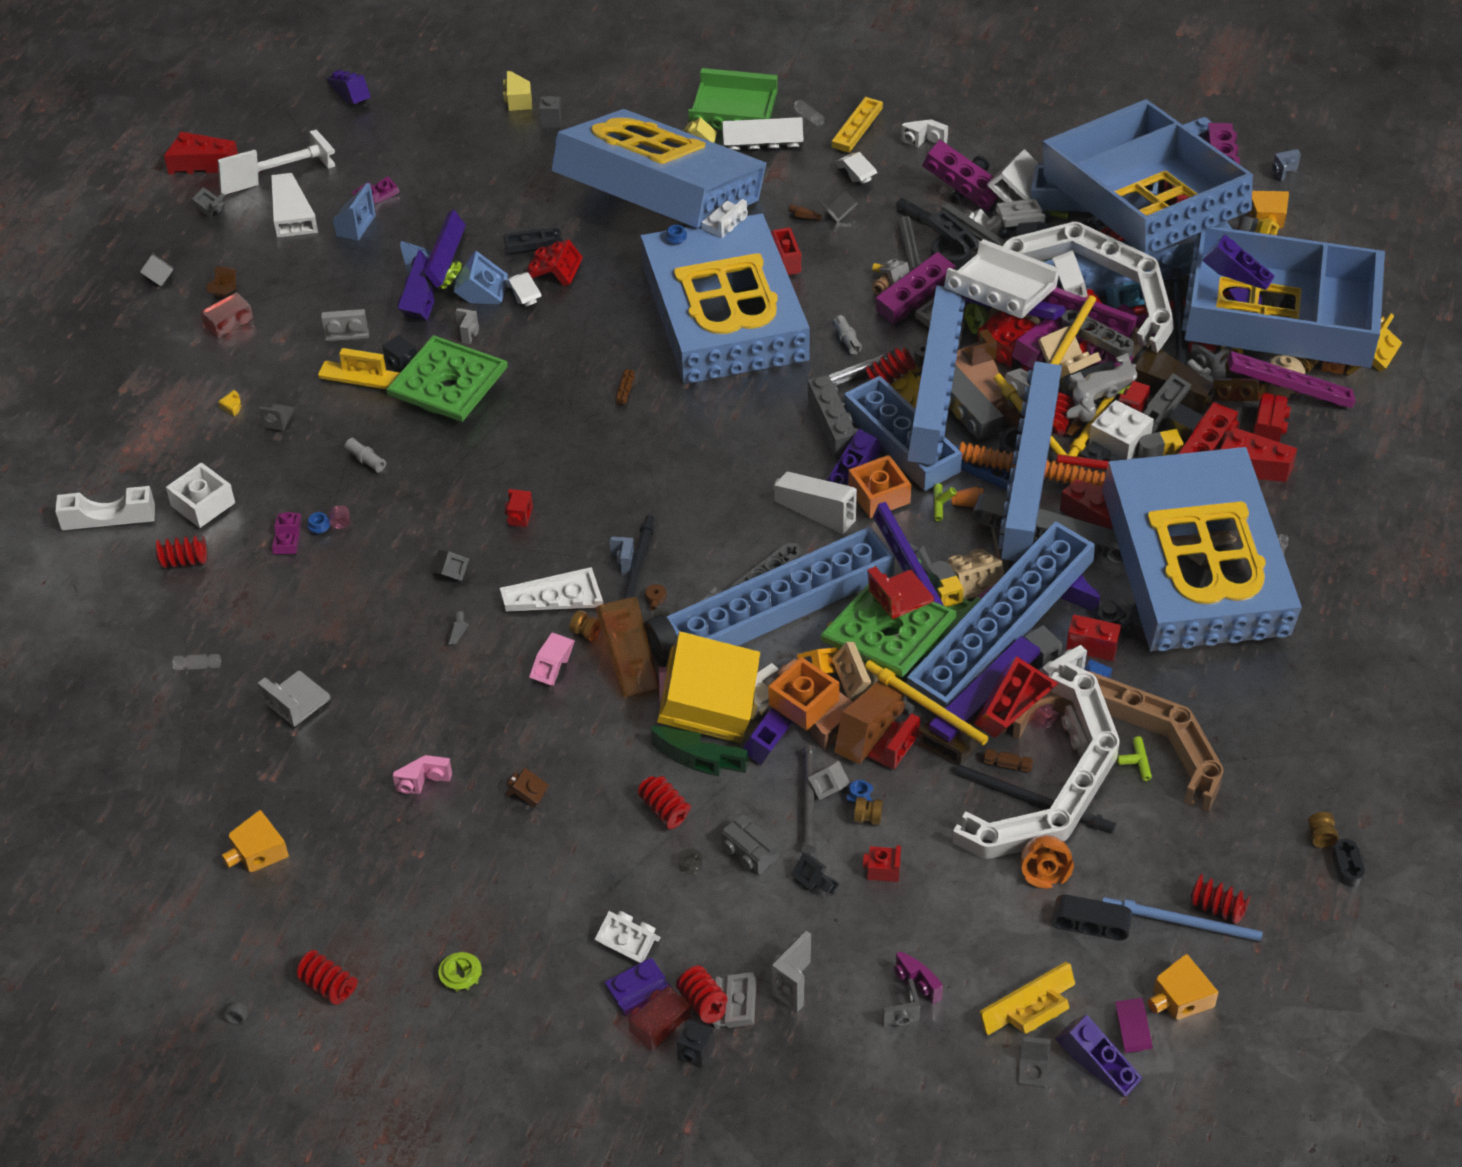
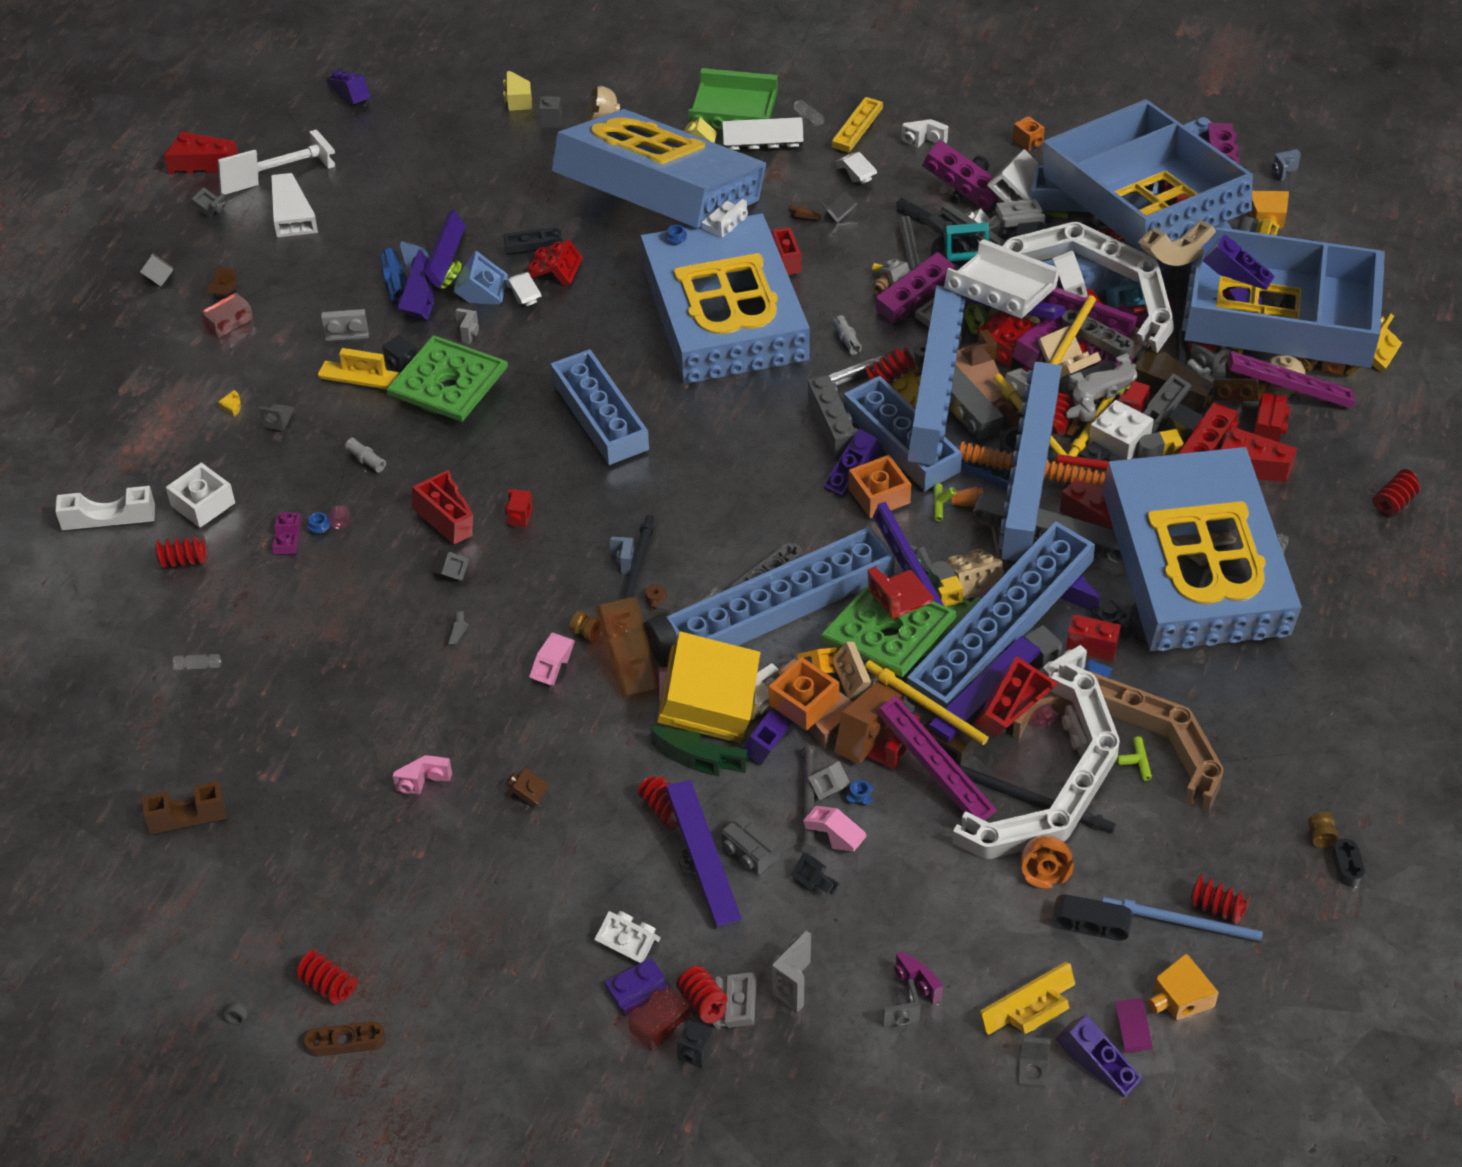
light orange torso [221,810,289,872] -> none
light grey bracket [258,671,331,727] -> none
medium blue slope [333,183,376,241] -> none
magenta slope [352,176,400,204] -> none
lime gear [439,952,482,992] -> none
white wing [500,567,604,611] -> none
reddish brown axle [615,369,635,405] -> none
white slope [773,472,857,534] -> none
pearl gold wheel [854,797,883,825] -> none
red brick [863,845,901,882] -> none
reddish brown axle [983,749,1034,772] -> none
none -> reddish brown arch [142,781,227,835]
none -> reddish brown beam [304,1021,386,1057]
none -> blue piece [380,248,406,303]
none -> red wedge [412,470,473,544]
none -> medium blue brick [550,349,649,465]
none -> tan cylinder [586,84,620,121]
none -> dark purple tile [665,780,742,929]
none -> bright pink slope [803,806,866,852]
none -> magenta plate [876,696,997,821]
none -> teal tile [943,222,989,262]
none -> orange brick [1012,116,1045,151]
none -> tan arch [1138,220,1216,266]
none -> red piece [1372,469,1421,516]

